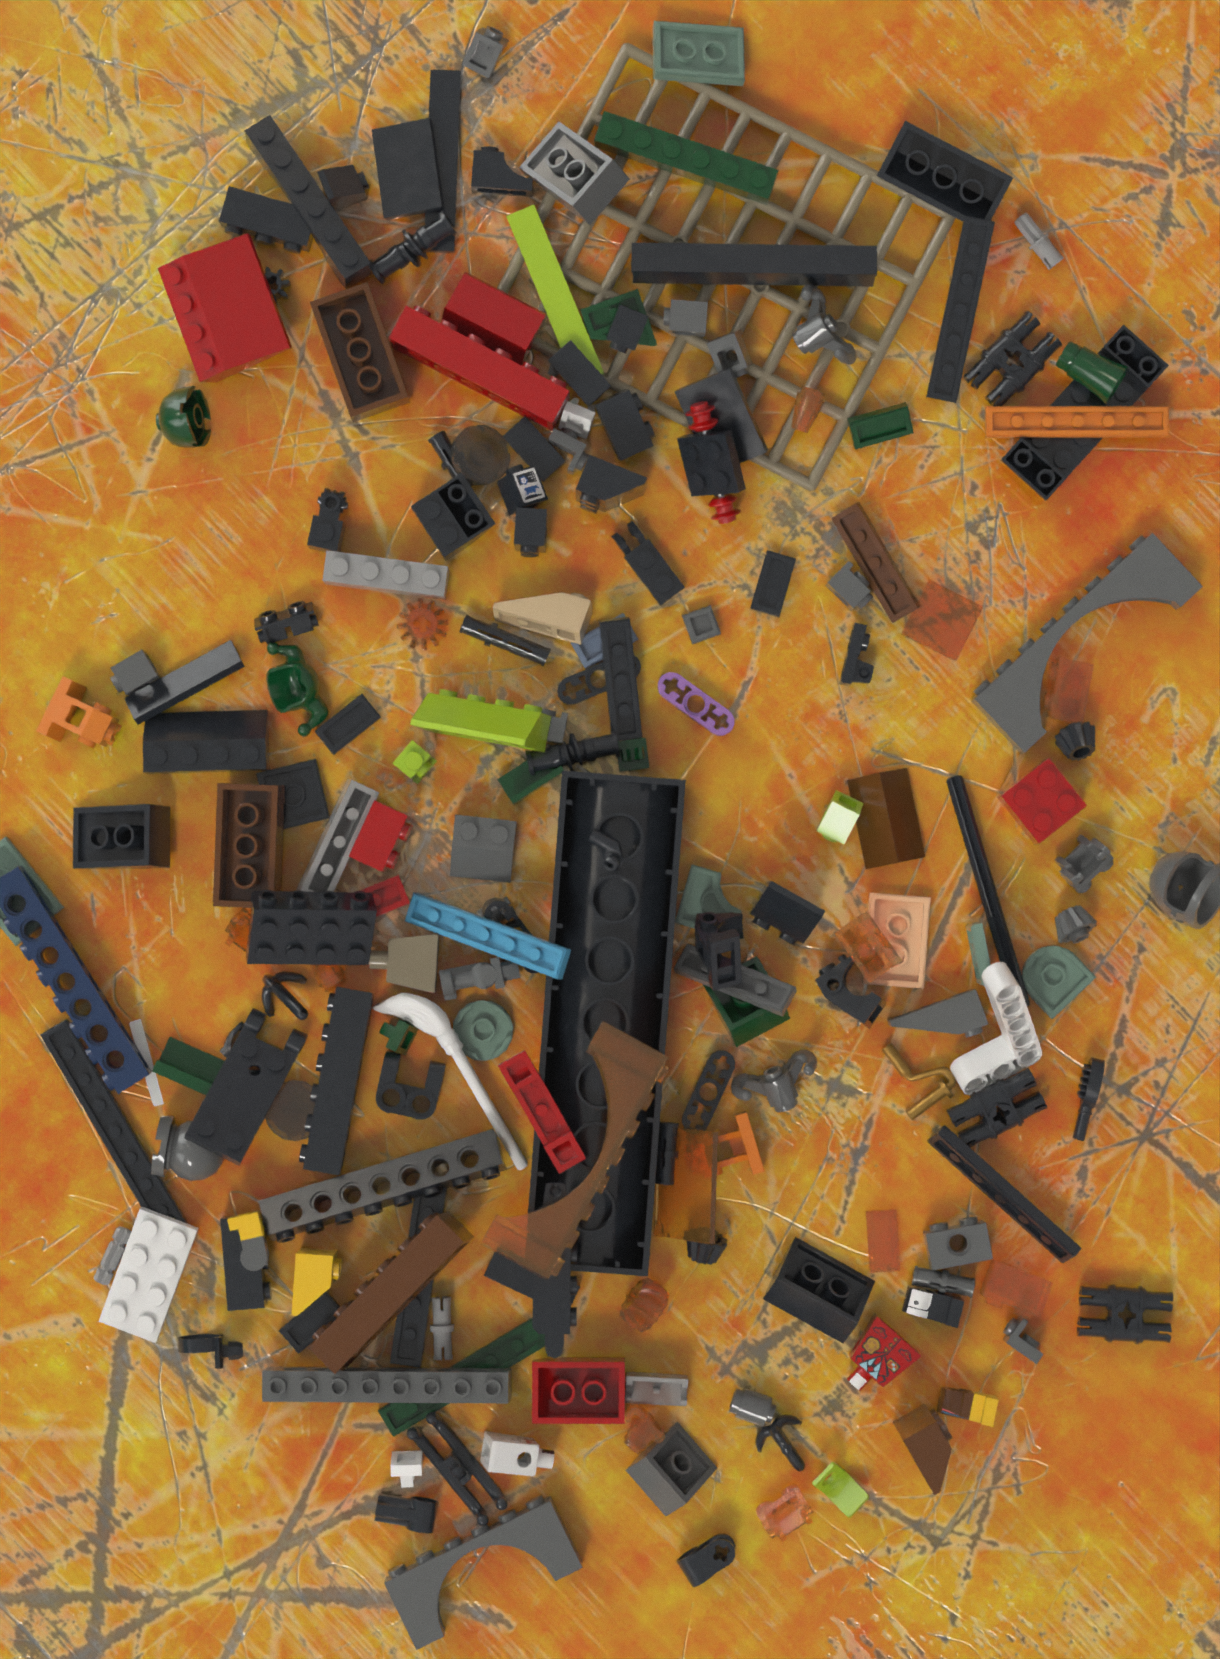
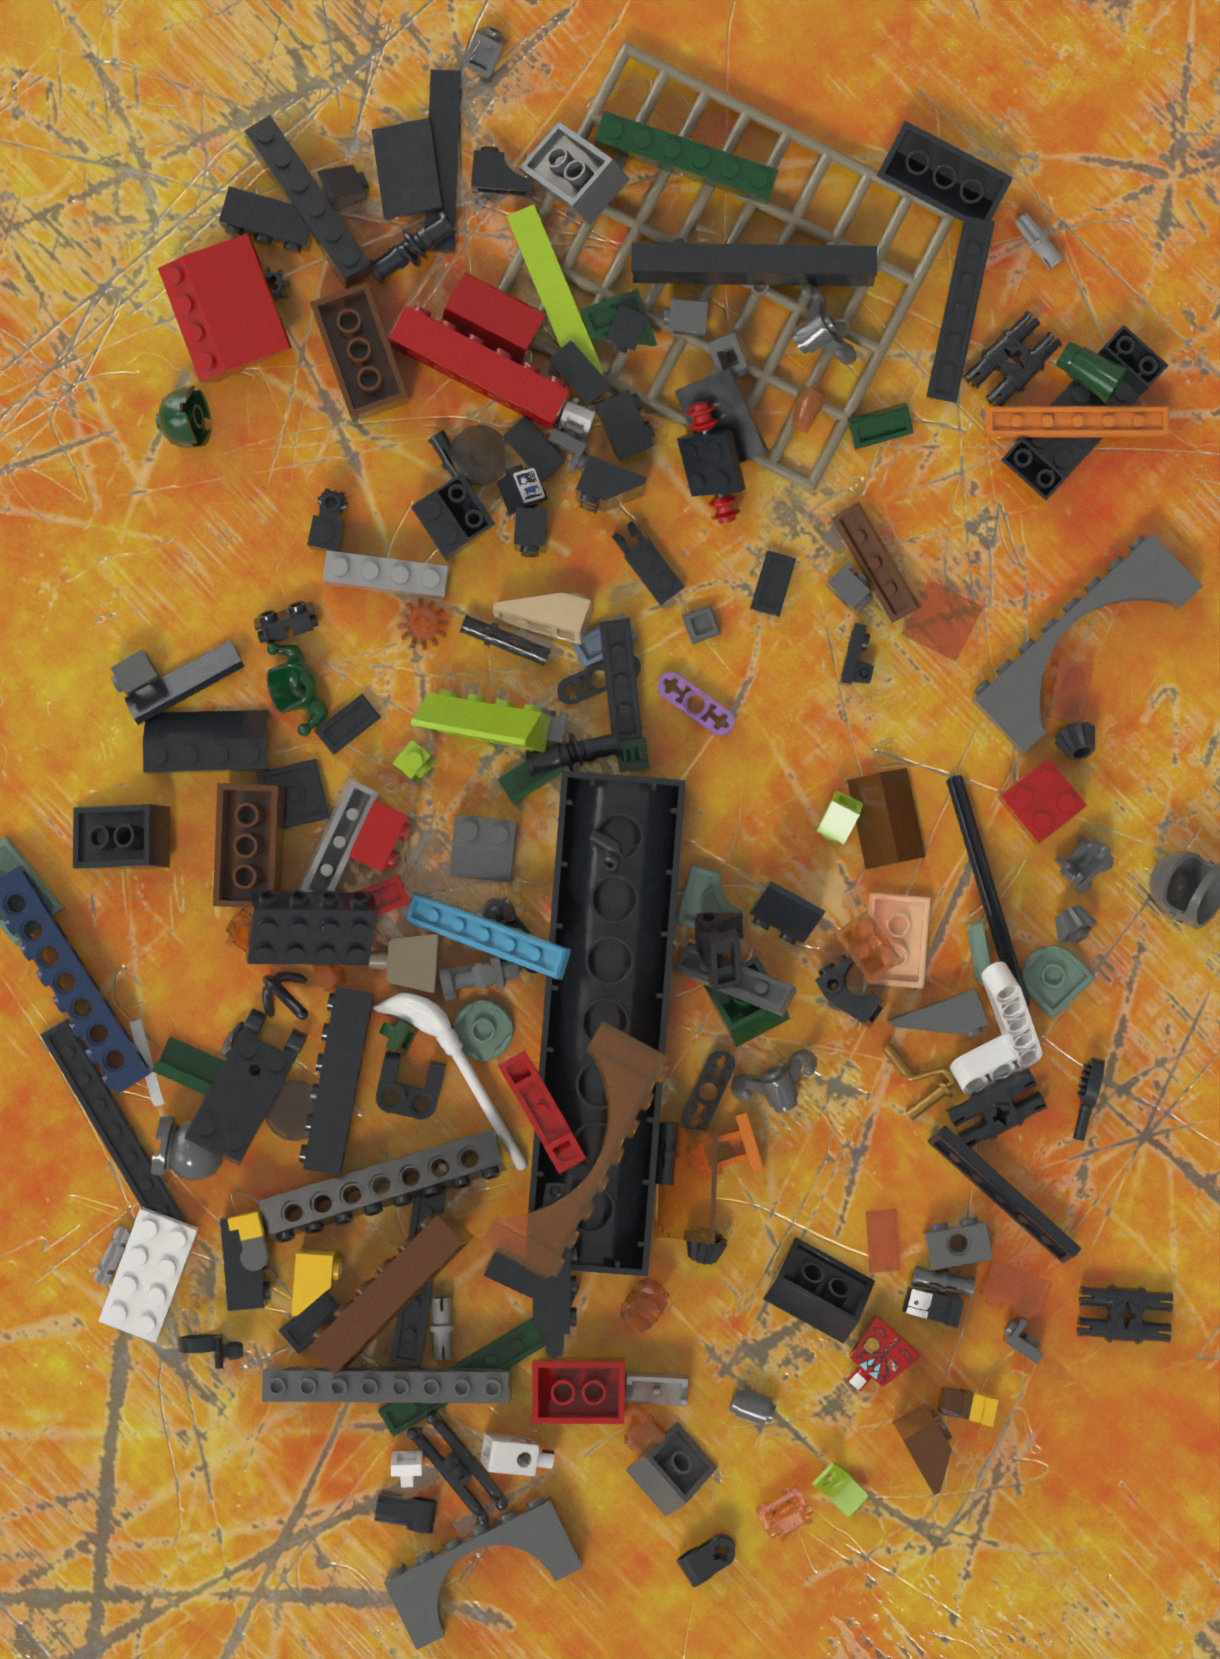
orange tile [36,676,122,748] -> none
sand green tile [652,21,745,86] -> none
black piece [755,1415,805,1472] -> none

